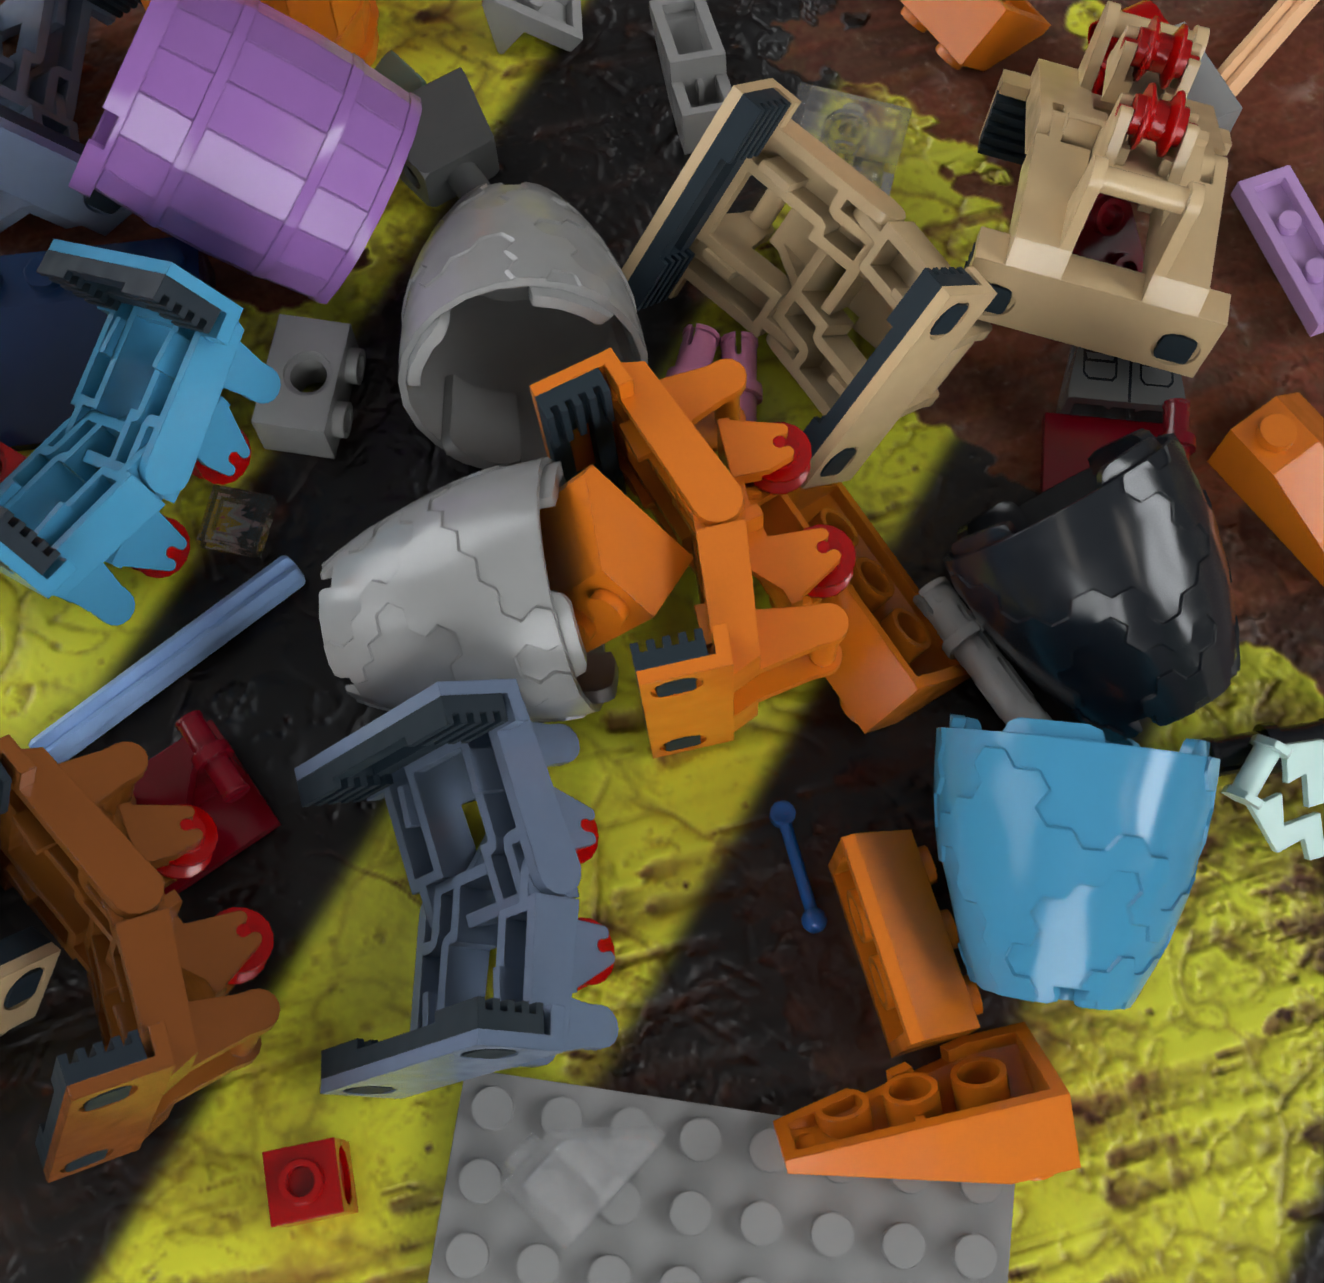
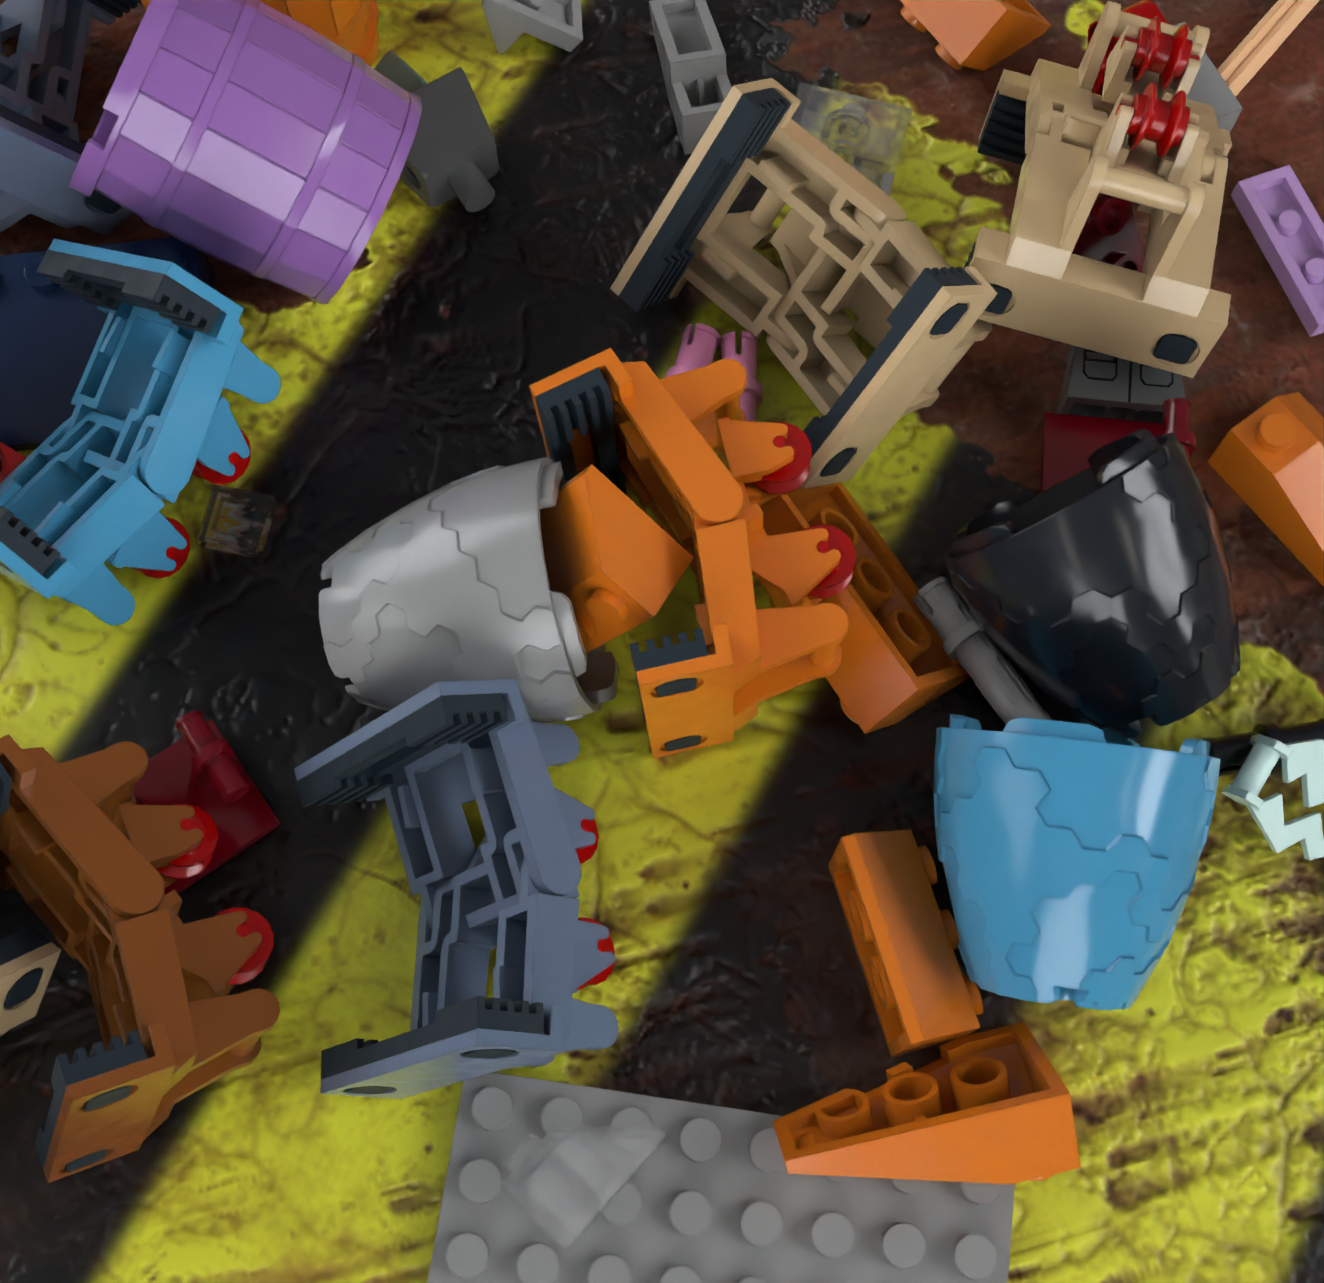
light blue axle [28,555,306,763] -> none
light grey brick [251,314,366,459] -> none
red brick [262,1137,359,1227] -> none
light grey piece [398,182,648,469] -> none
blue hinge [769,800,828,933] -> none

